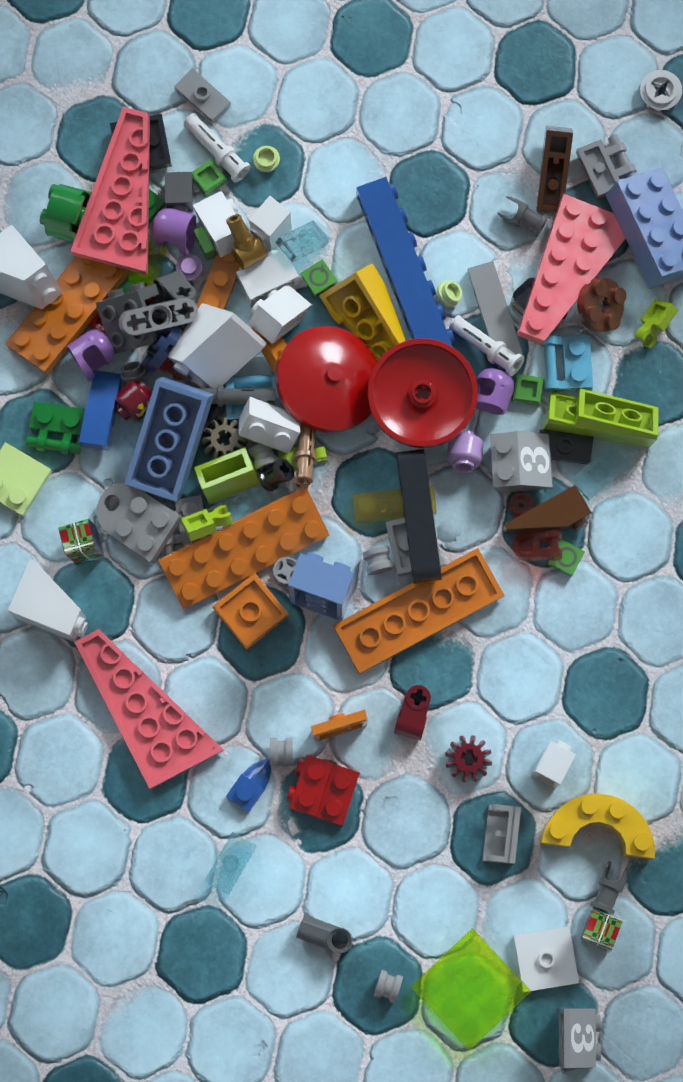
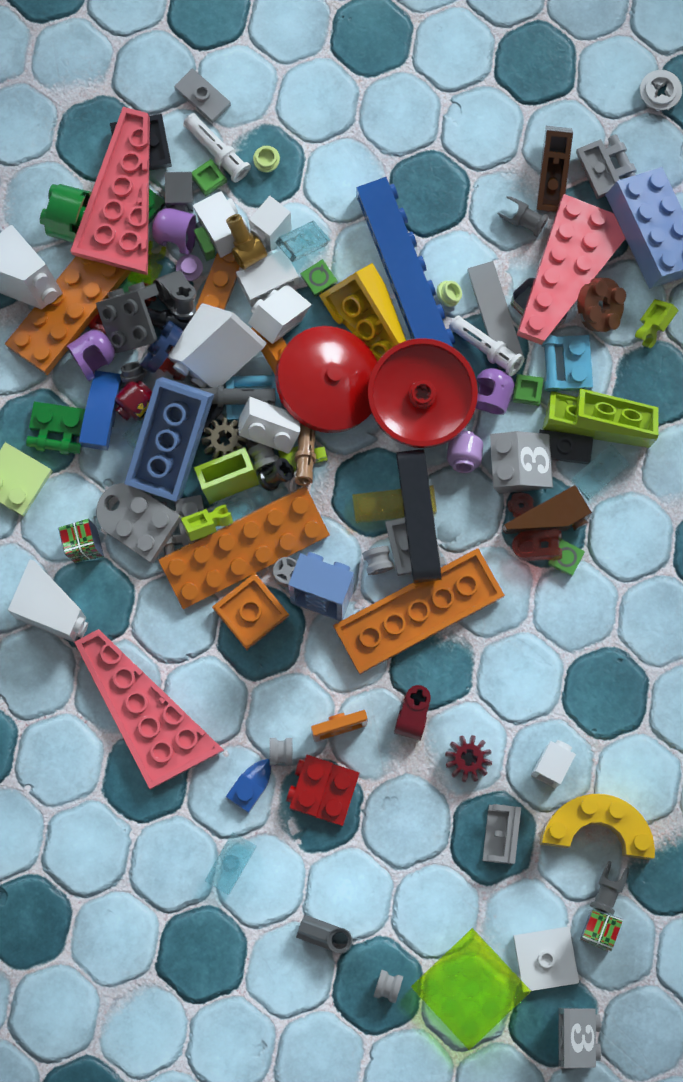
light grey beam [119,298,198,335] -> none

